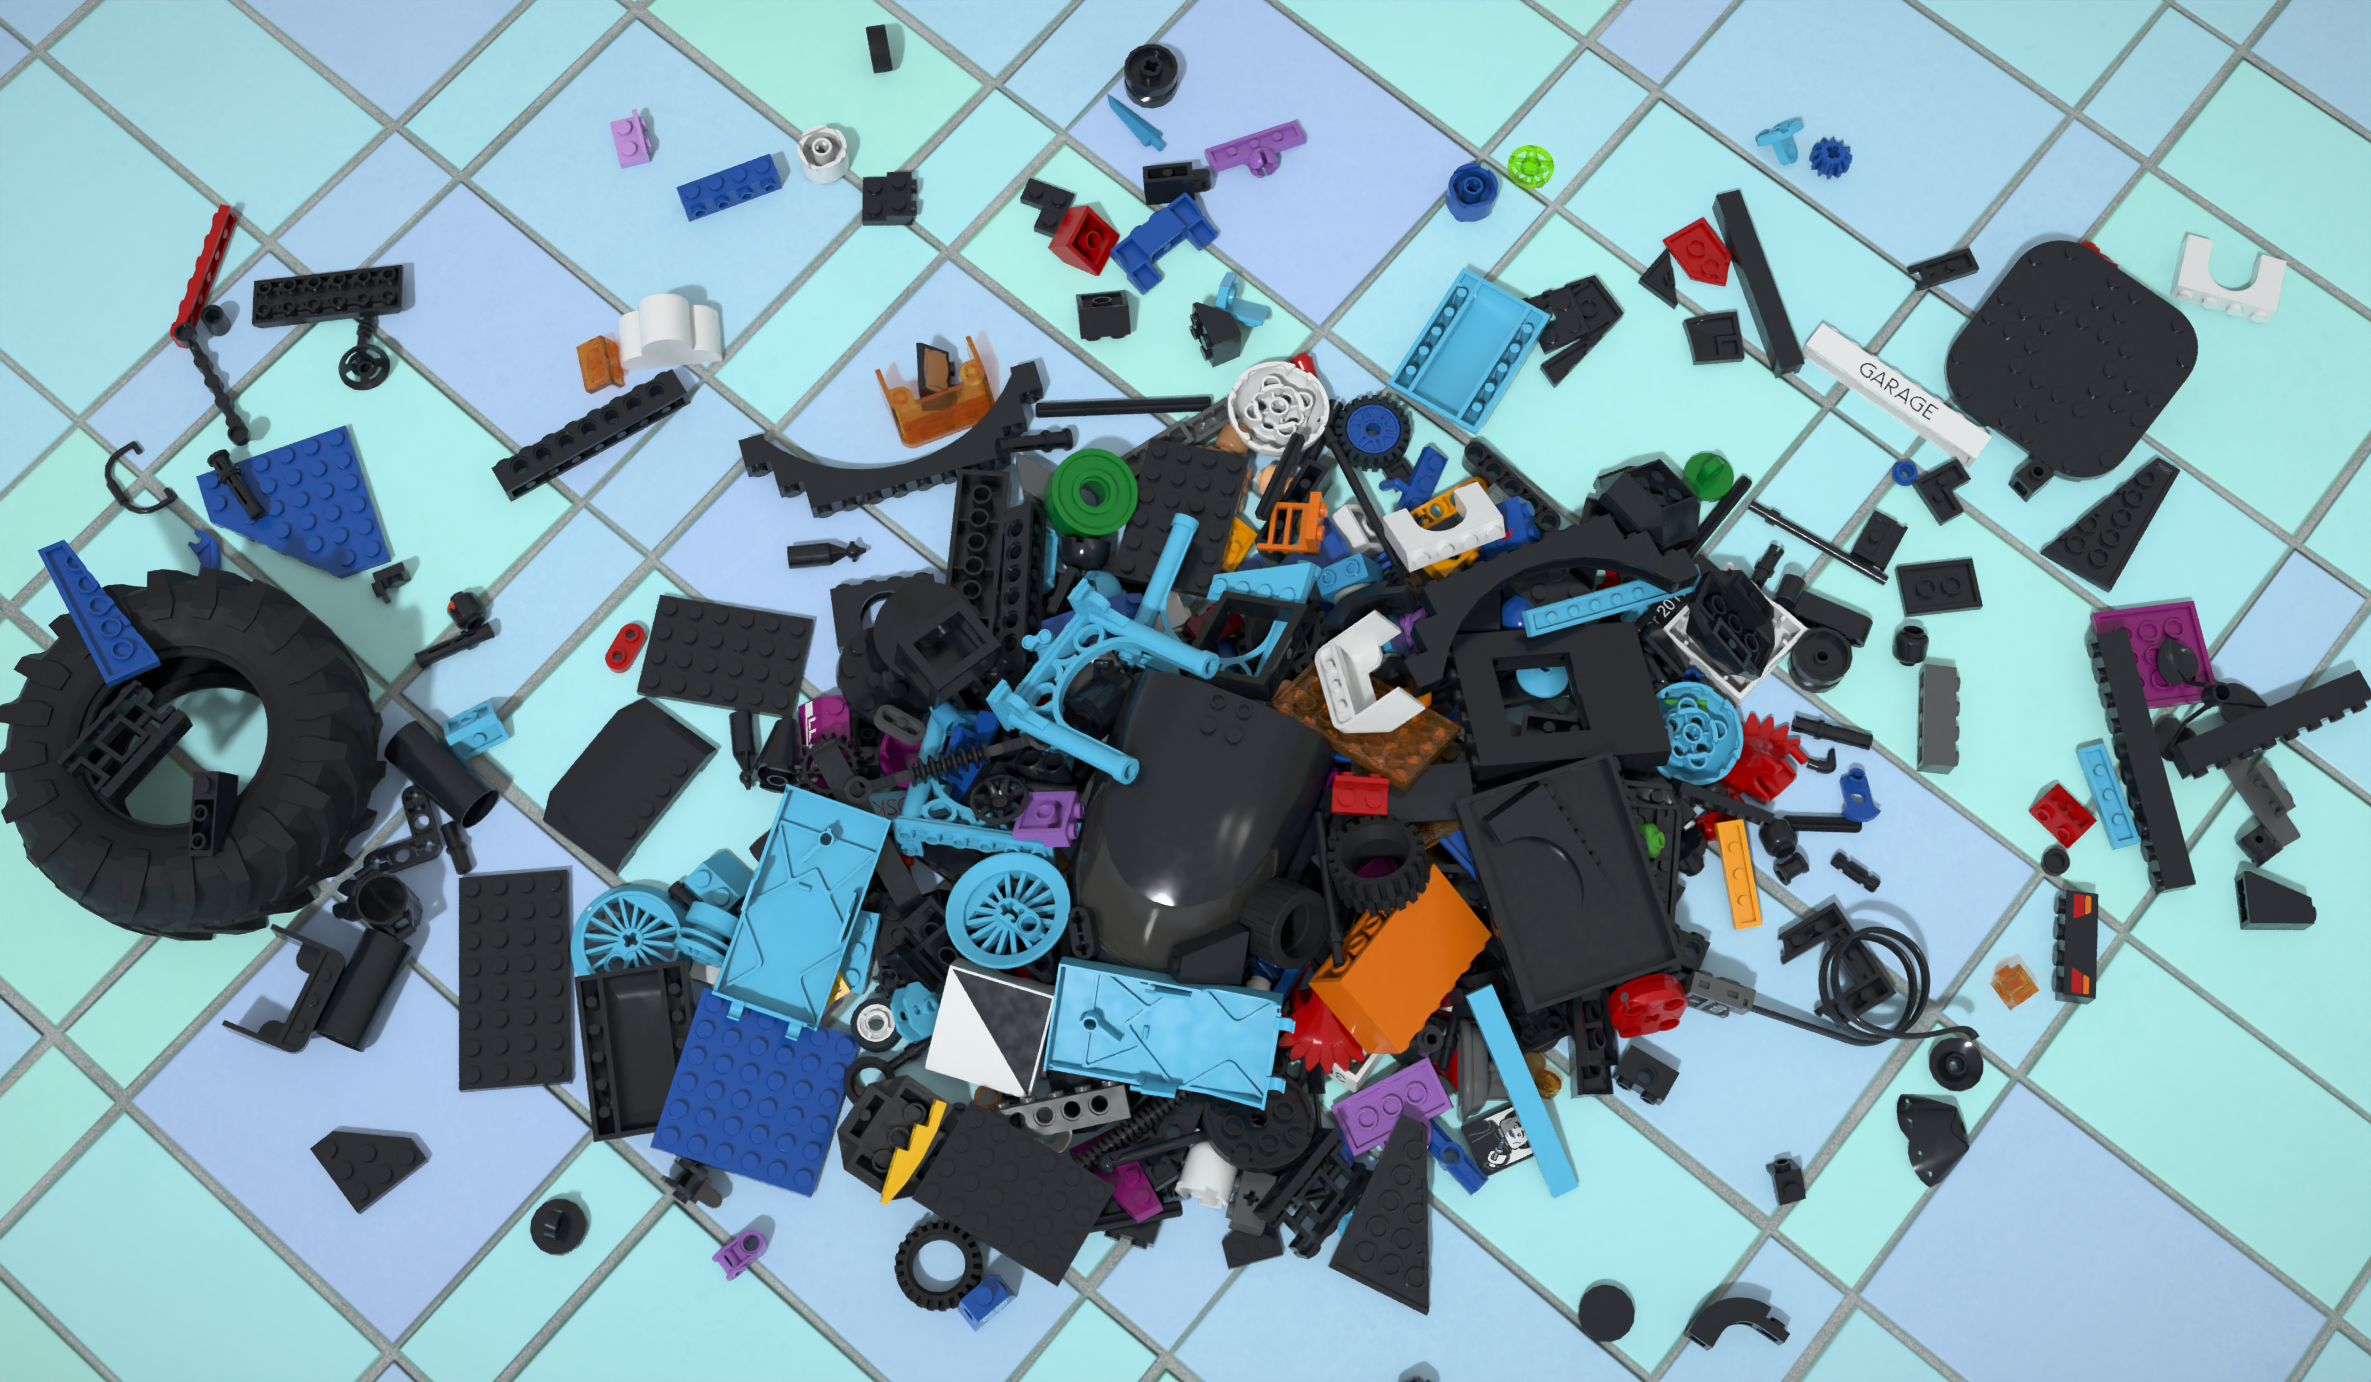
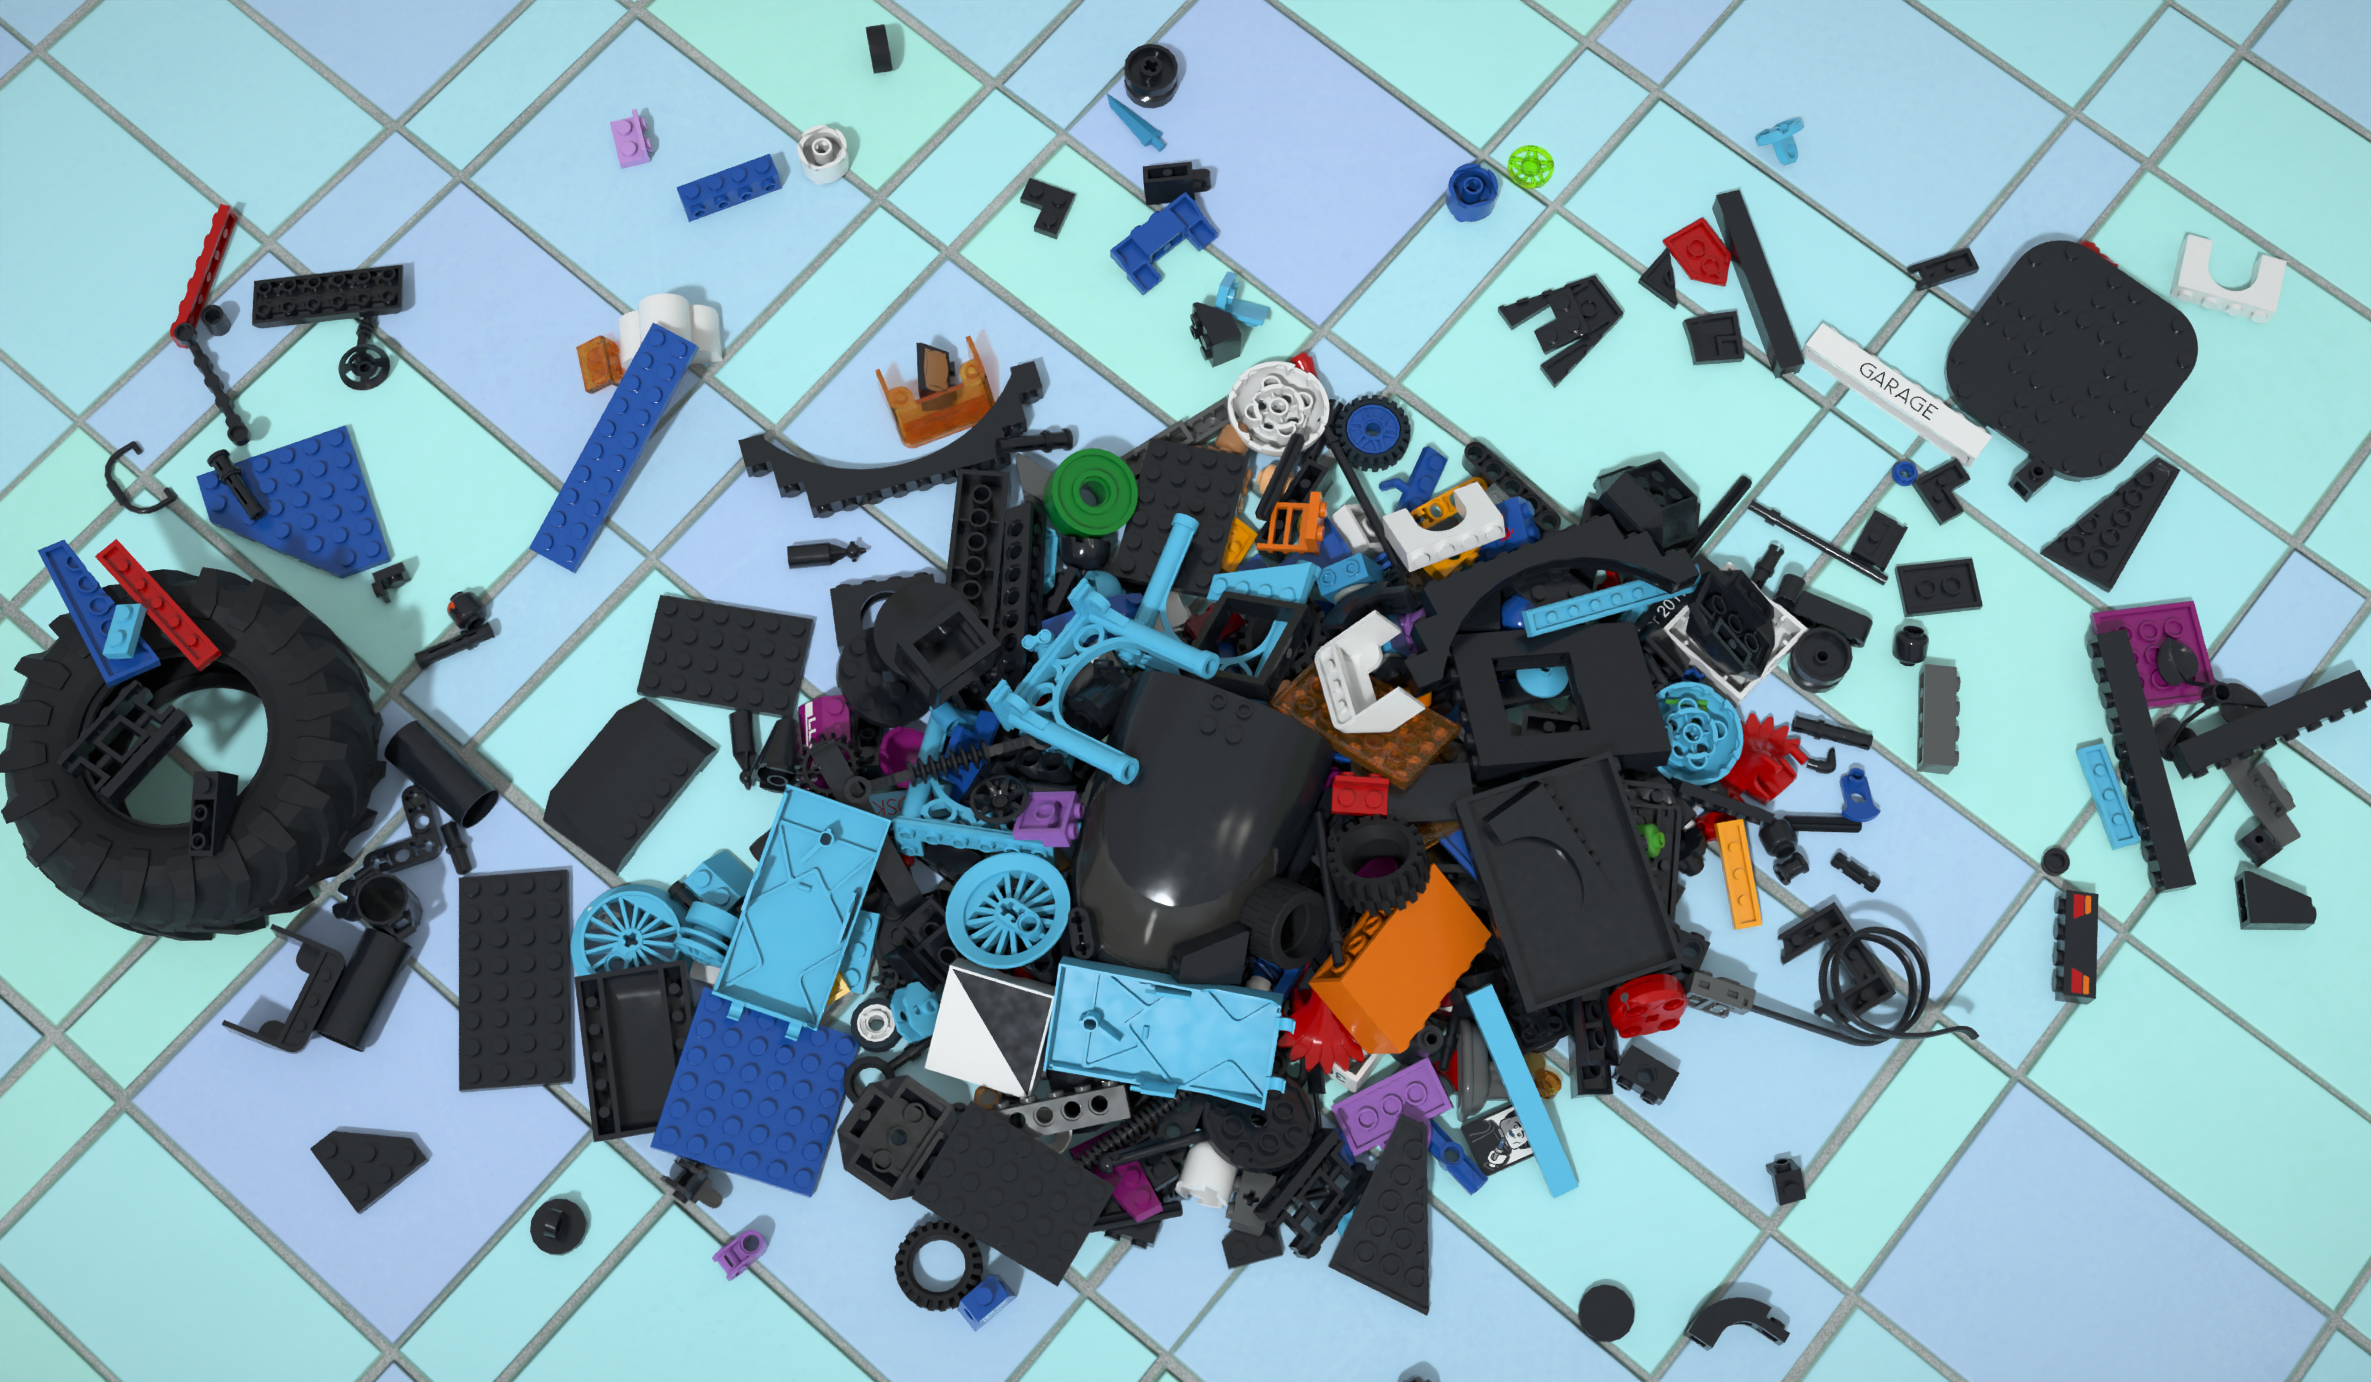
blue piece [188,529,221,577] -> none
medium azure bracket [442,699,510,760] -> none
black brick [491,369,691,502] -> none
red plate [605,623,646,673] -> none
black plate [862,172,917,226] -> none
dark grey plate [874,705,926,746] -> none
yellow slope [879,1099,947,1205] -> none
black axle [1035,396,1211,418] -> none
red slope [1048,205,1120,276] -> none
black slope [1076,290,1131,341] -> none
medium lavender plate [1204,120,1305,178] -> none
black tile [1382,458,1413,493] -> none
medium azure slope [1387,267,1551,435] -> none
green tile [1682,453,1734,503] -> none
blue gear [1809,136,1853,180] -> none
black piece [1897,1094,1969,1187] -> none
black dish [1929,1037,1983,1092] -> none
clear orange brick [1991,964,2039,1011] -> none
red bracket [2029,783,2097,848] -> none
none -> red plate [95,539,222,672]
none -> medium azure plate [103,604,147,659]
none -> blue plate [529,322,700,573]

